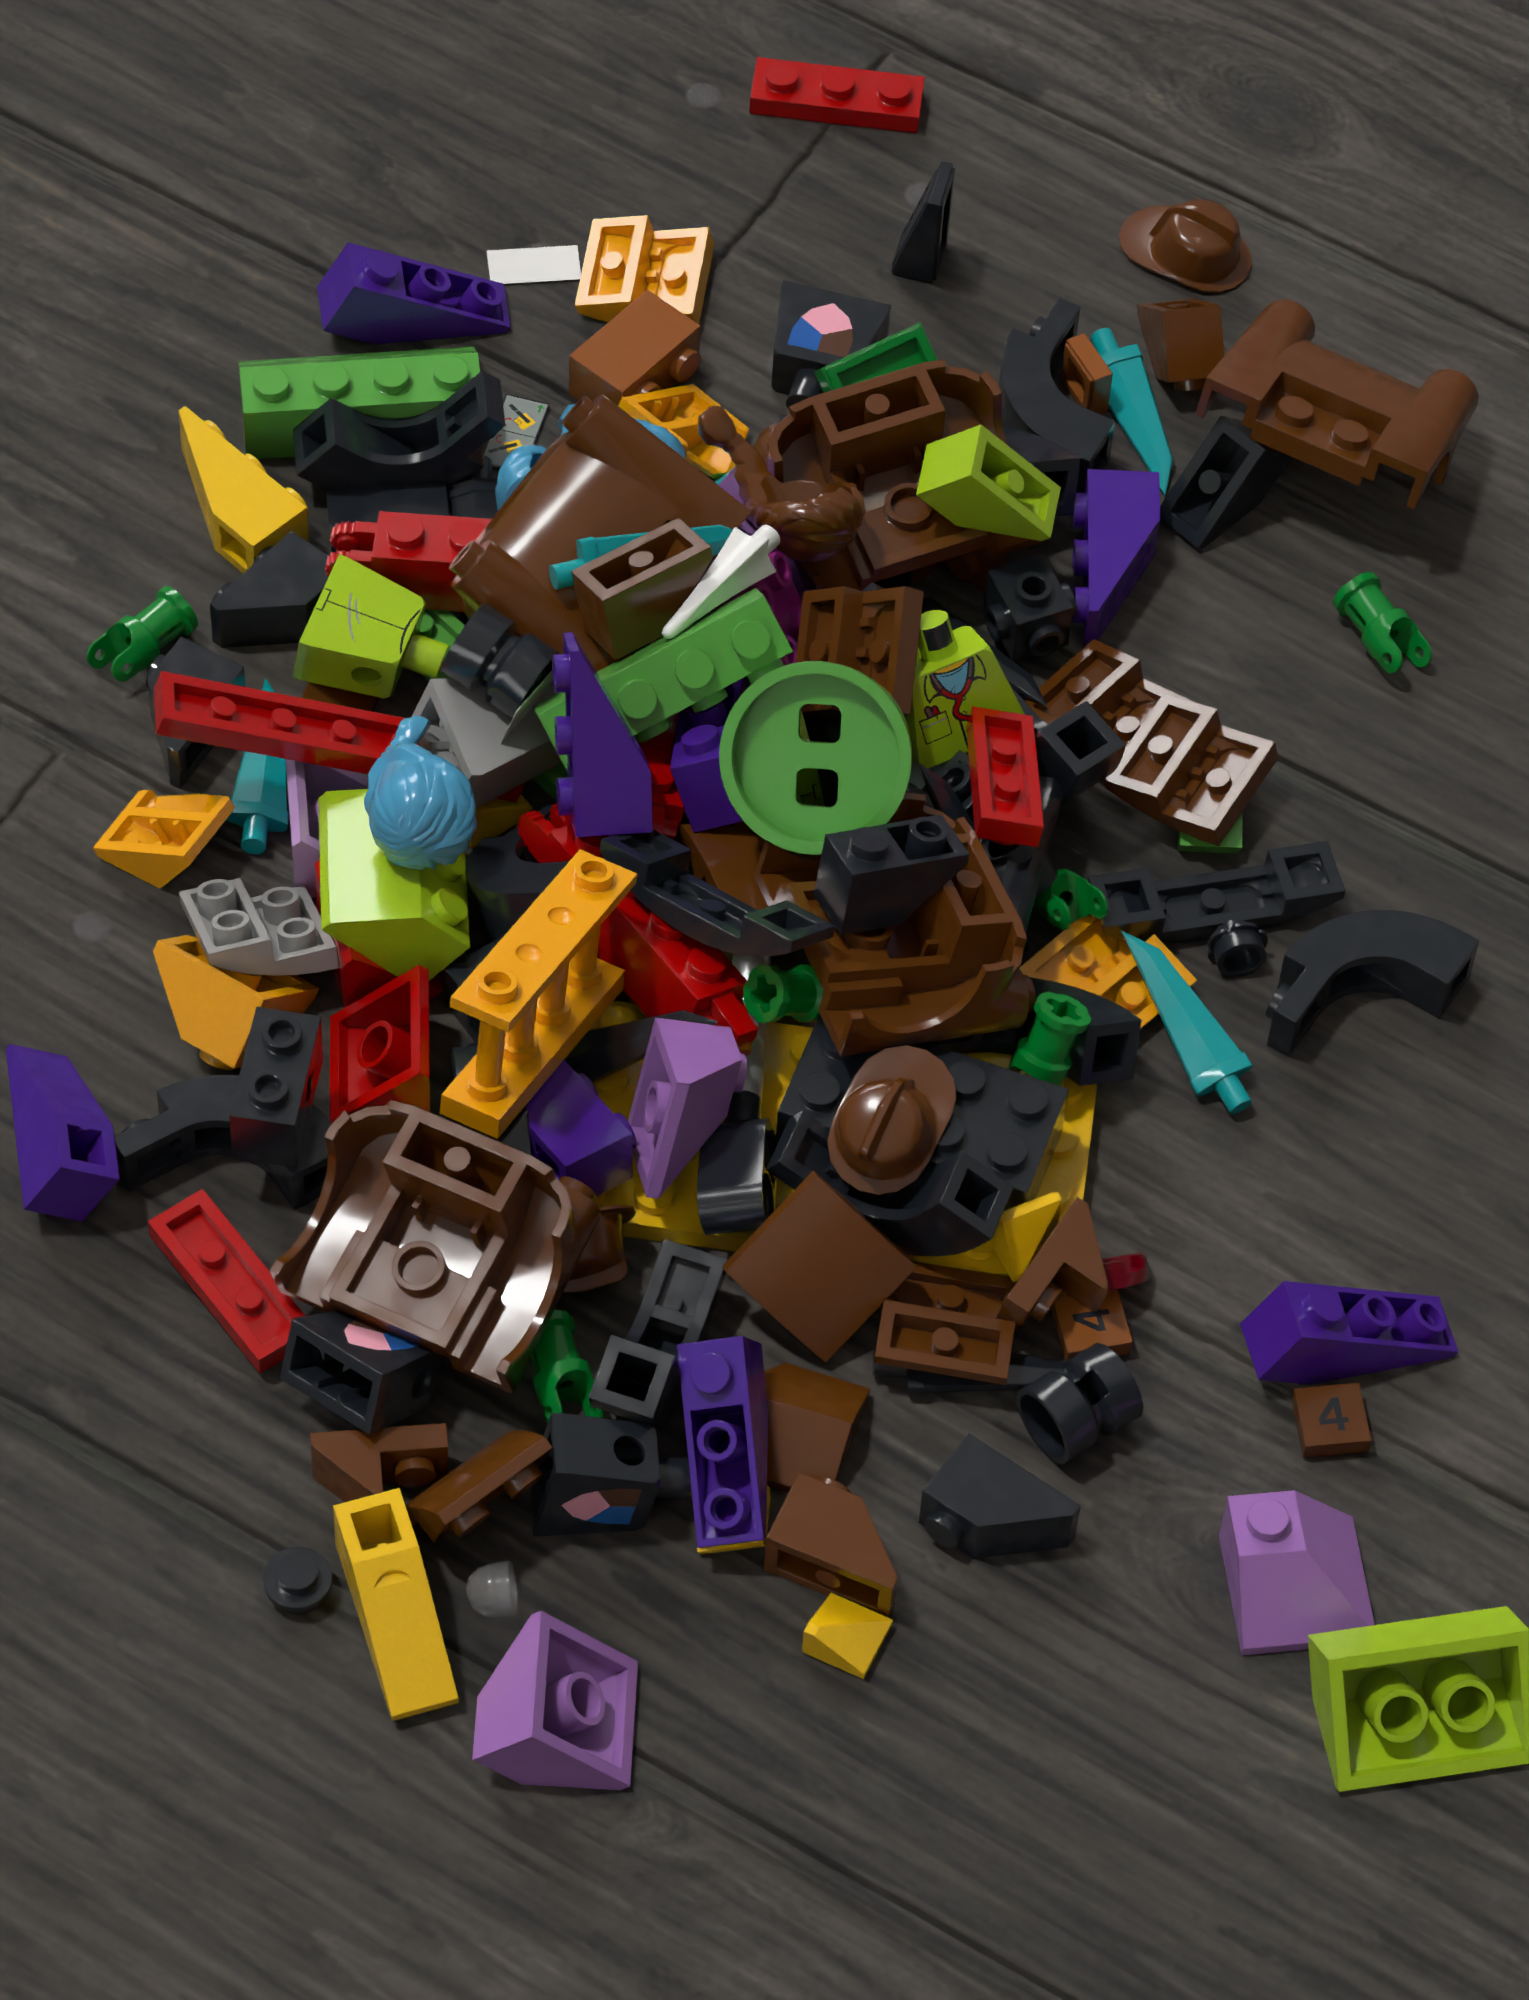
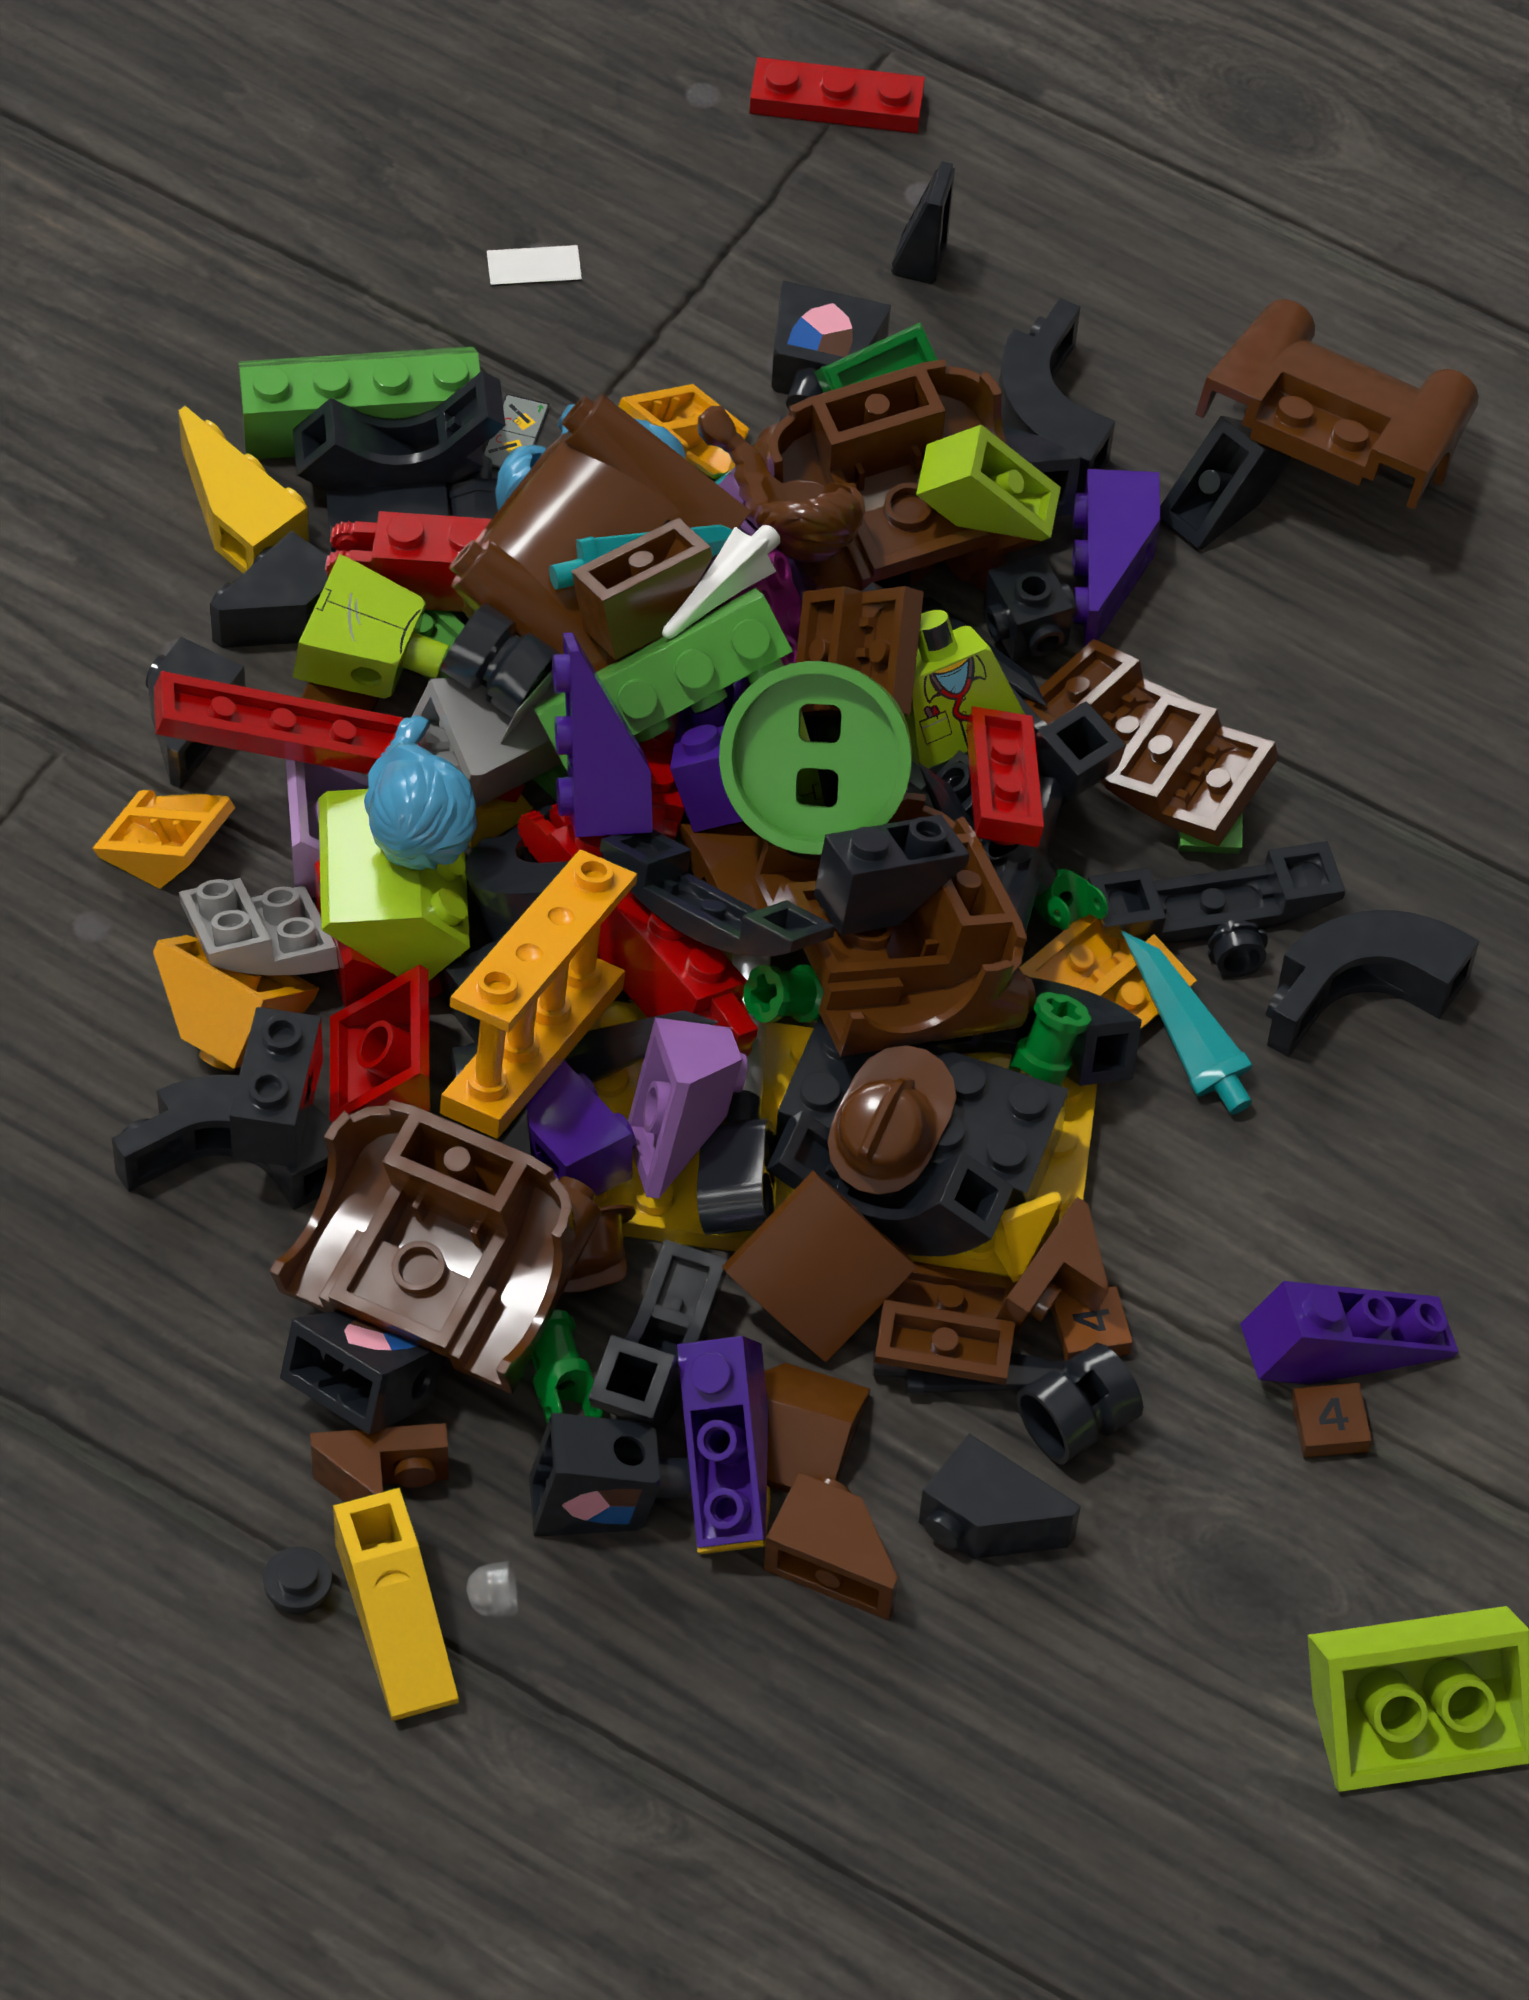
dark purple slope [6,1044,120,1222] -> none
green piece [86,586,199,682] -> none
red plate [147,1189,306,1374] -> none
teal bar [226,677,289,854] -> none
dark purple slope [317,242,511,344] -> none
reddish brown slope [405,1430,553,1543] -> none
medium lavender slope [472,1611,638,1790] -> none
dark orange brick [569,289,701,406] -> none
light orange slope [575,215,715,324] -> none
yellow slope [802,1593,893,1679] -> none
dark orange tile [1061,333,1113,415] -> none
teal bar [1090,328,1173,495] -> none
dark red tile [1102,1252,1150,1291] -> none
reddish brown piece [1119,199,1252,293] -> none
reddish brown slope [1137,298,1225,391] -> none
medium lavender slope [1219,1490,1375,1656] -> none
green piece [1332,572,1432,673] -> none

